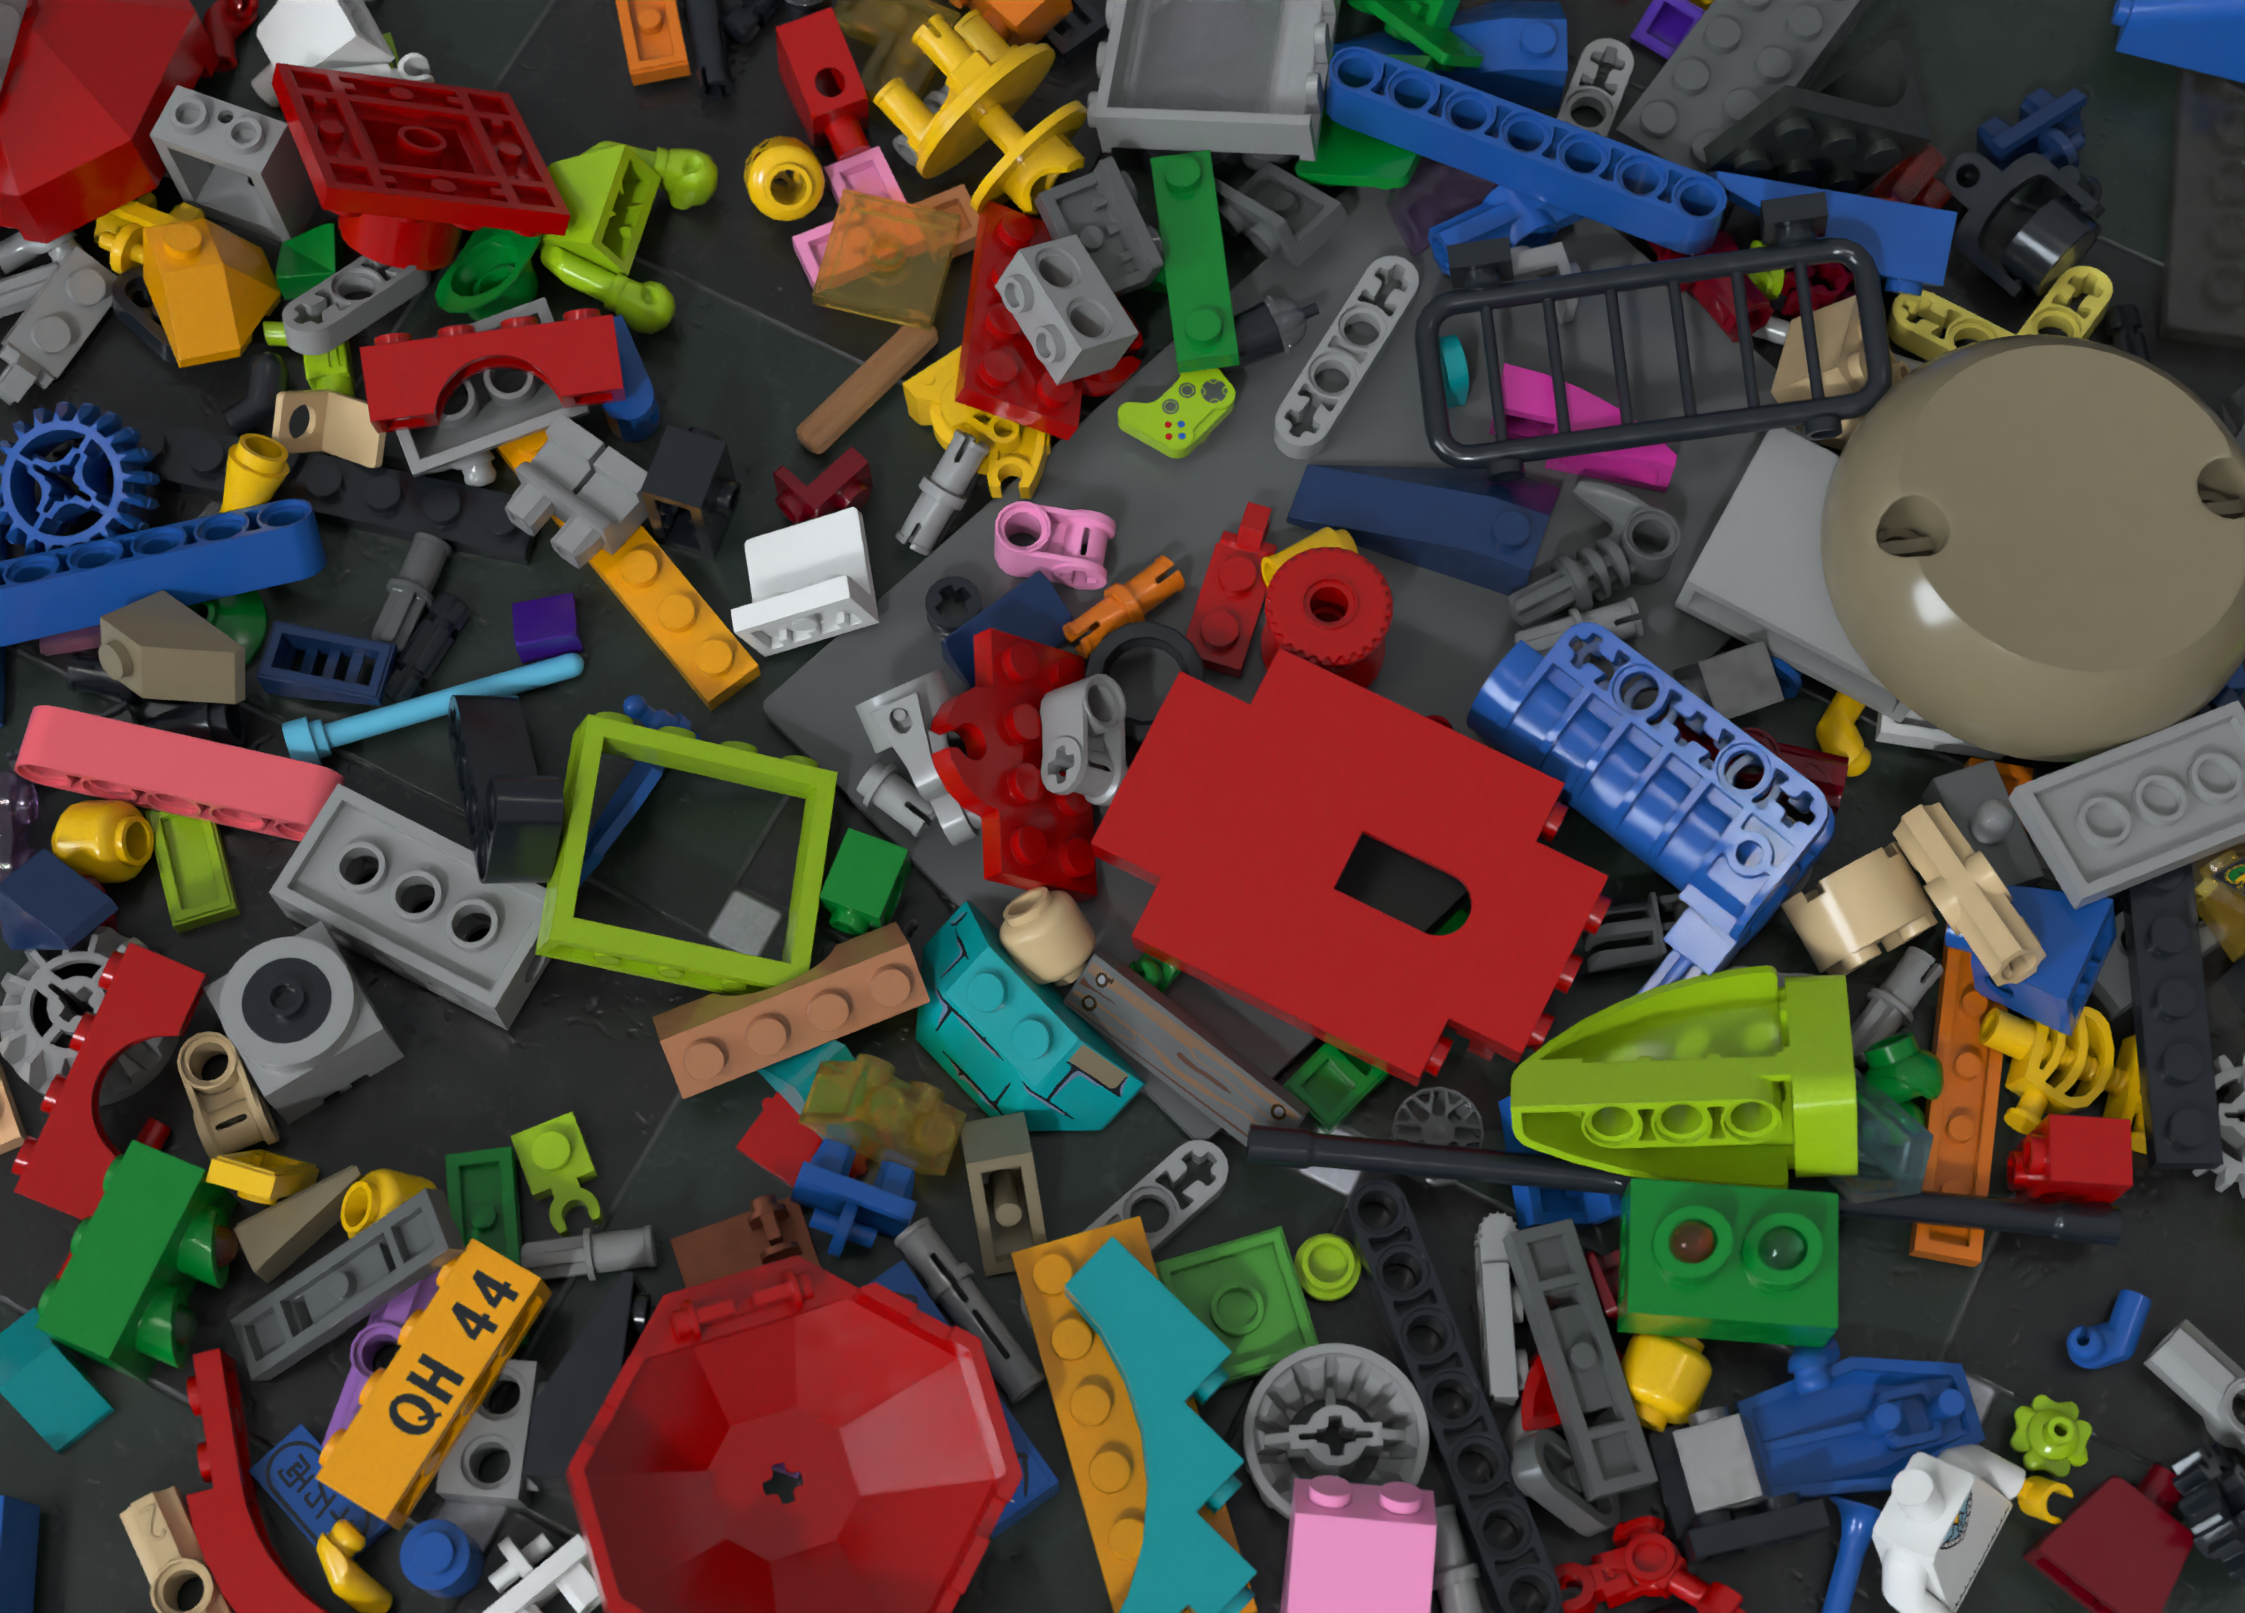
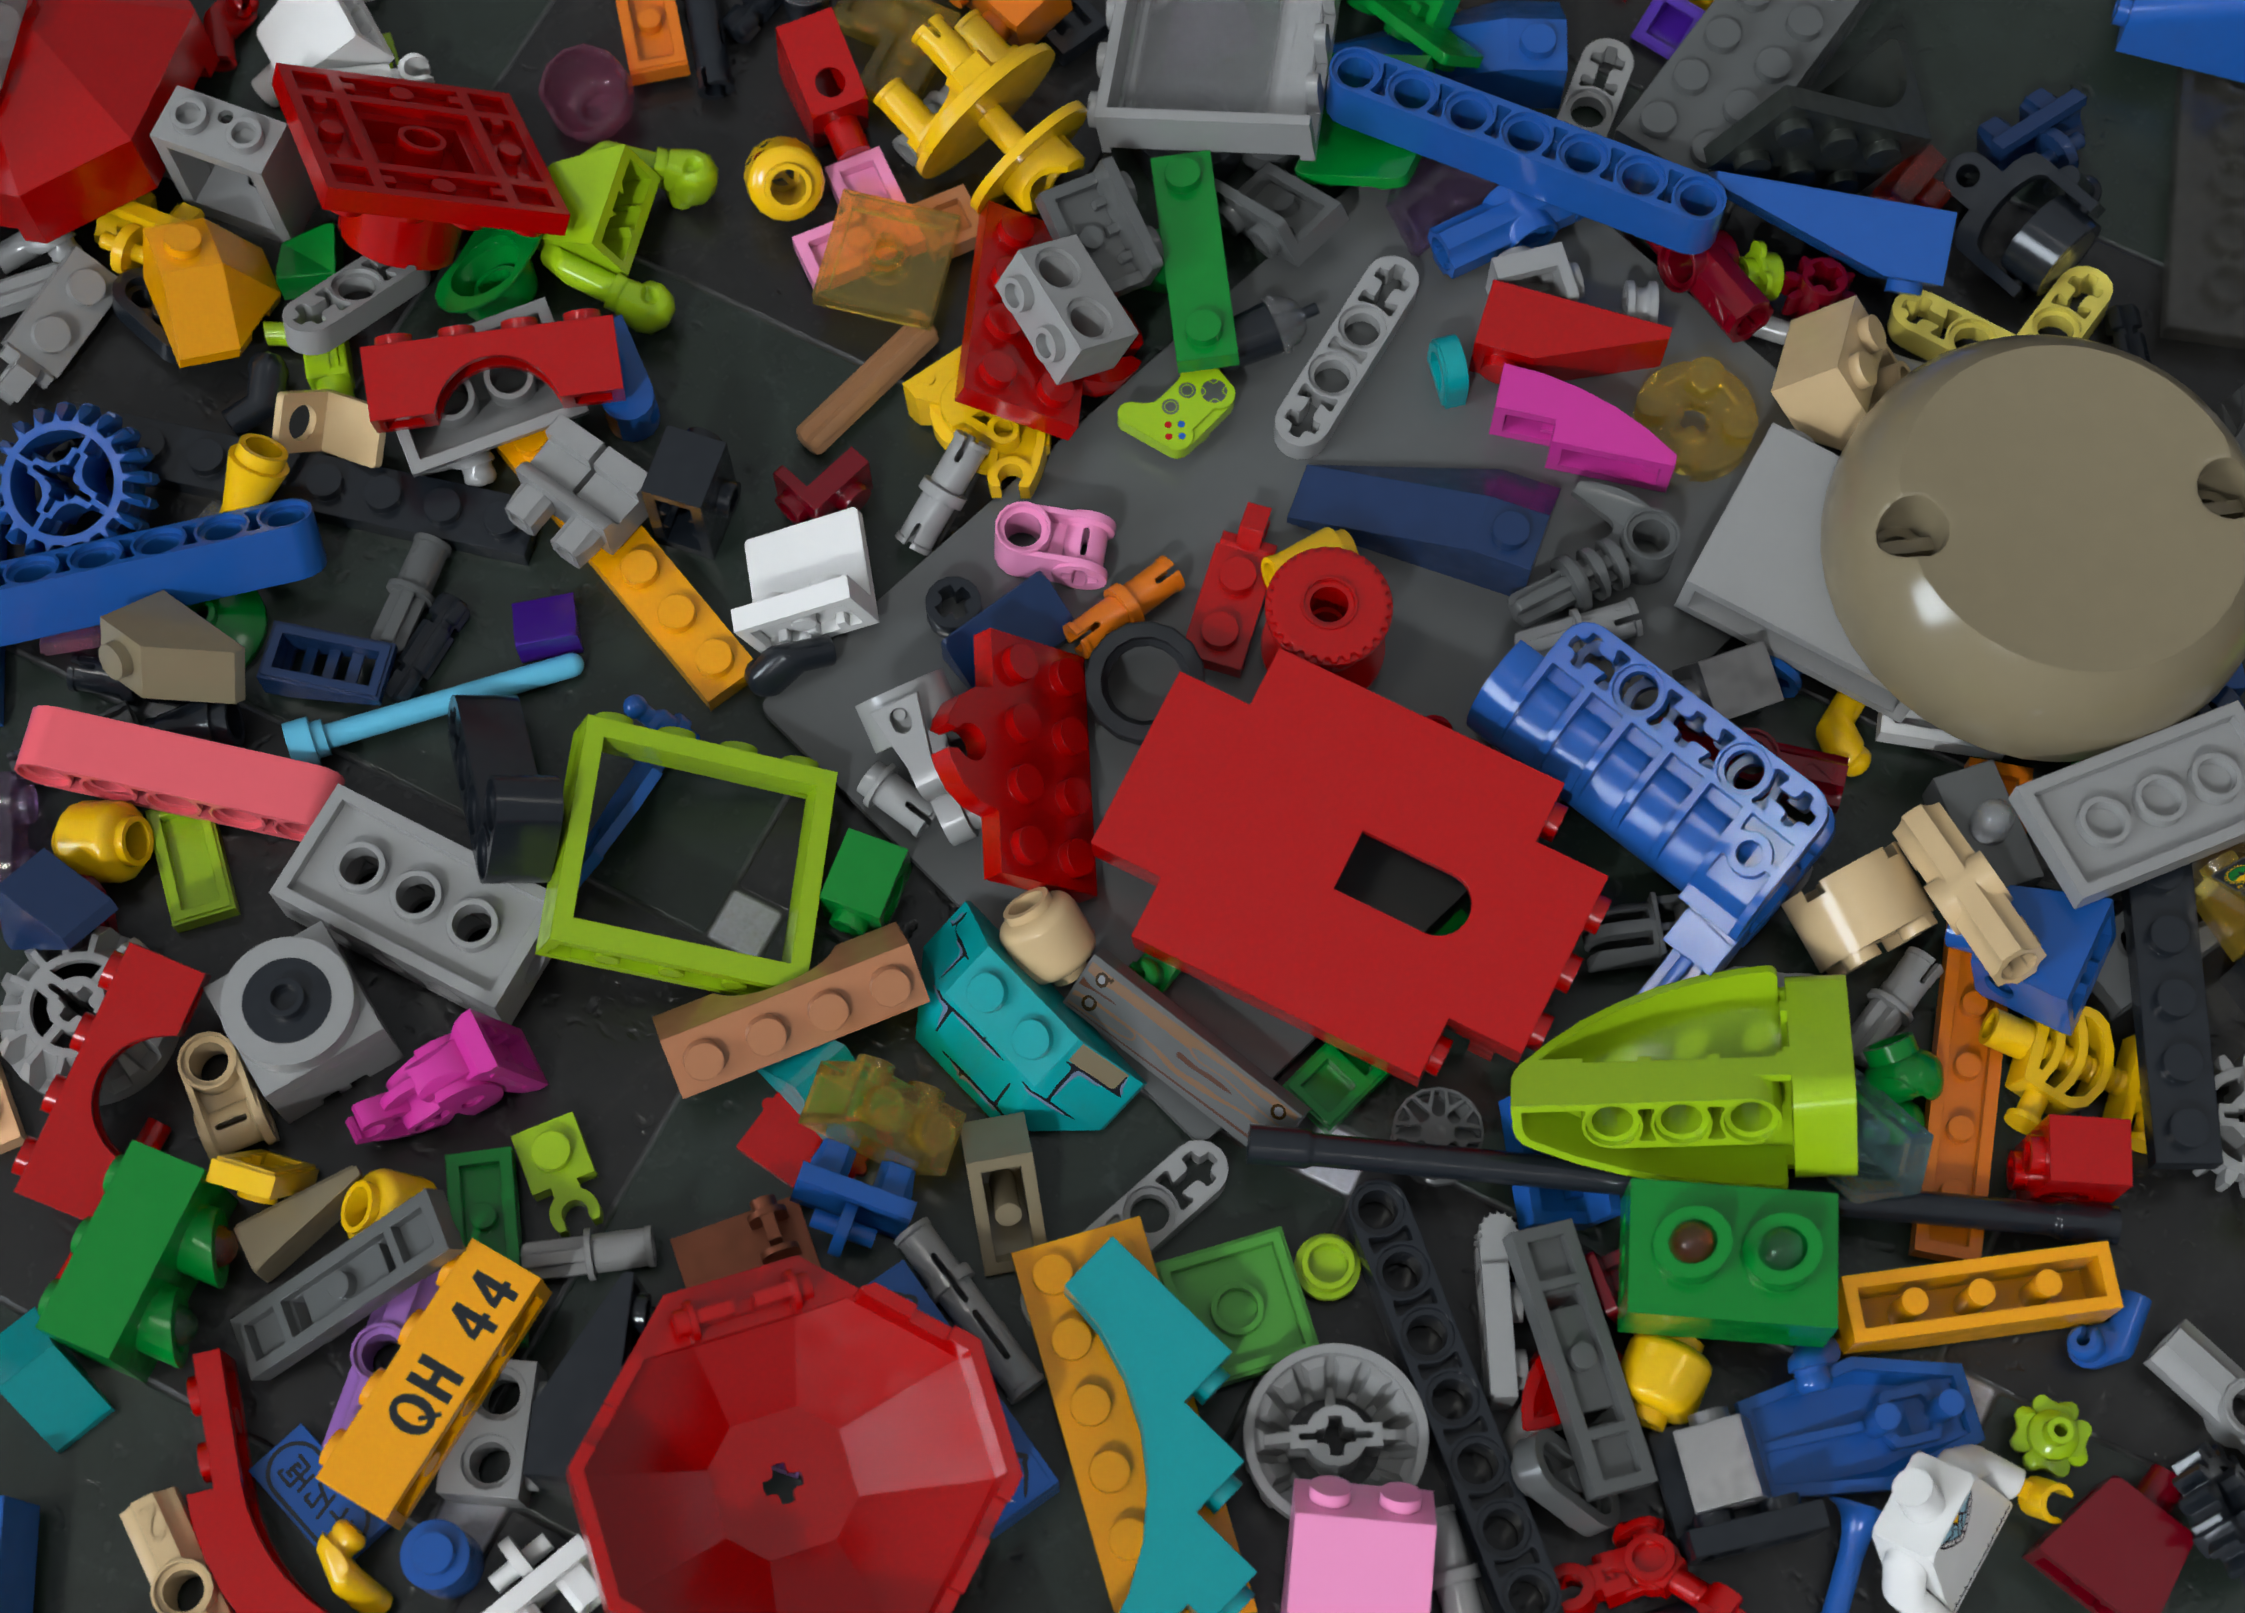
light grey piece [1040,674,1128,806] -> none
black bar [1414,192,1893,482] -> none
none -> dark pink piece [345,1009,549,1145]
none -> clear pink hair [539,43,635,144]
none -> black arm [744,635,836,697]
none -> red slope [1468,279,1672,384]
none -> light grey bush [1621,280,1659,323]
none -> clear yellow plate [1633,356,1758,482]
none -> light orange brick [1834,1241,2124,1359]

